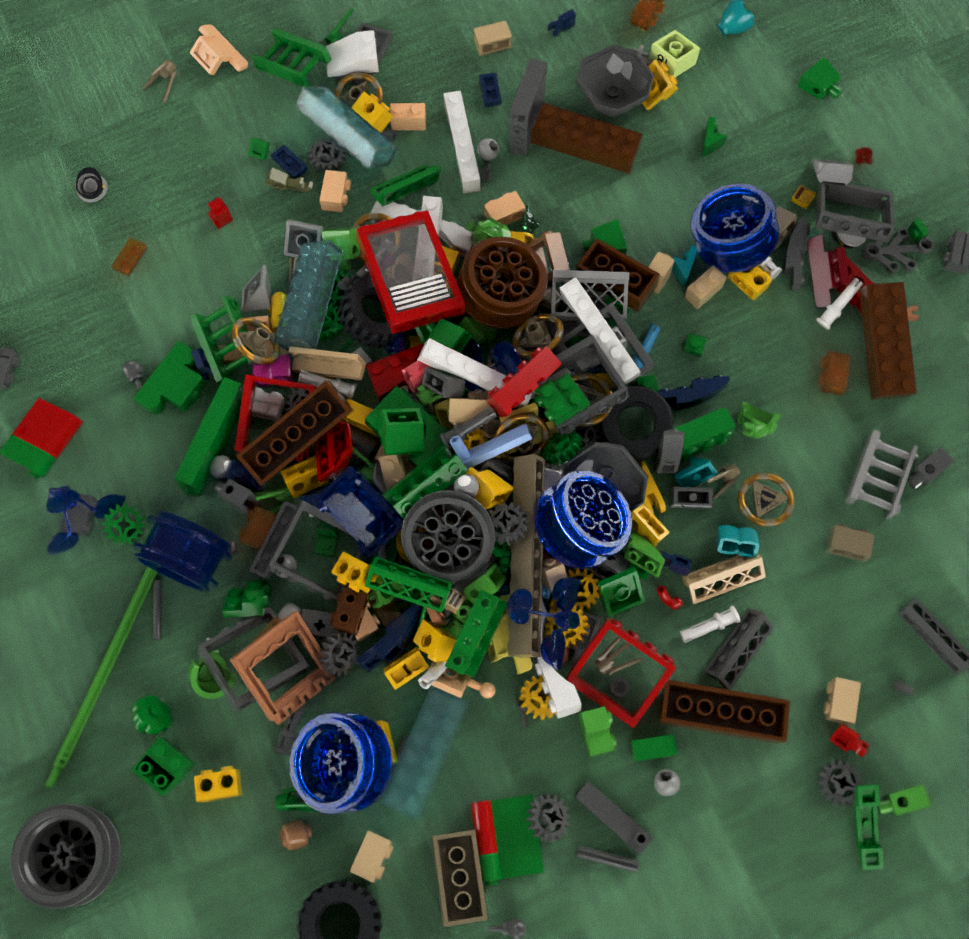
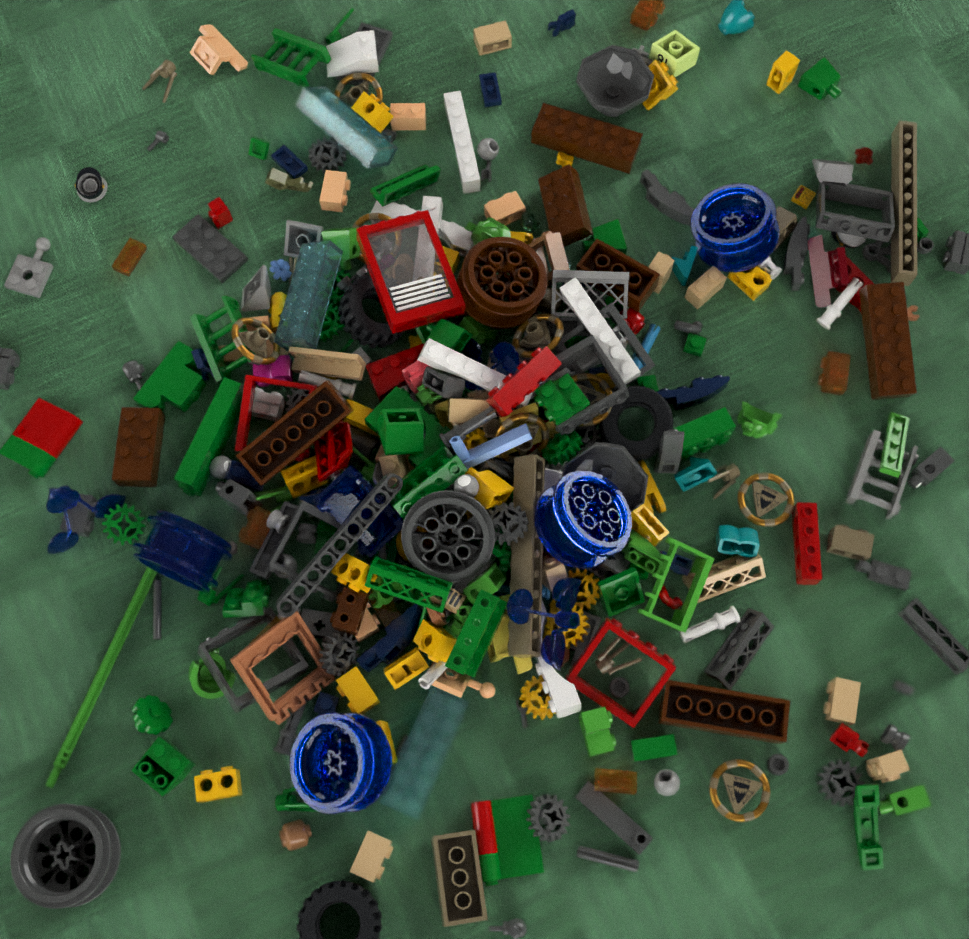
clear blue arm [386,333,404,354] -> none
dark grey window [509,58,548,157] -> none
dark grey brick [669,487,713,510] -> none
green slope [702,117,728,156] -> none
none -> light grey plate [4,237,54,298]
none -> reddish brown brick [112,407,165,487]
none -> dark grey hand [147,131,169,152]
none -> dark grey plate [172,214,248,284]
none -> green plant [196,566,244,607]
none -> light grey wheel [266,510,291,534]
none -> medium blue plant [269,259,292,281]
none -> dark grey beam [276,473,403,617]
none -> light grey wheel [296,524,317,544]
none -> dark blue plate [314,691,340,730]
none -> yellow brick [336,667,380,716]
none -> reddish brown brick [538,164,593,247]
none -> yellow piece [556,152,574,167]
none -> clear orange plate [594,768,637,795]
none -> red head [619,308,645,335]
none -> bright green hinge [637,537,715,633]
none -> dark grey slope [640,169,698,226]
none -> dark grey arm [674,320,703,334]
none -> piece [709,759,771,822]
none -> yellow brick [766,50,800,94]
none -> dark grey tile [767,754,789,776]
none -> red brick [792,502,822,585]
none -> dark grey plate [854,559,912,591]
none -> tan brick [865,750,910,783]
none -> bright green tile [879,412,910,478]
none -> dark grey wheel [880,724,910,751]
none -> dark tan brick [891,120,917,286]

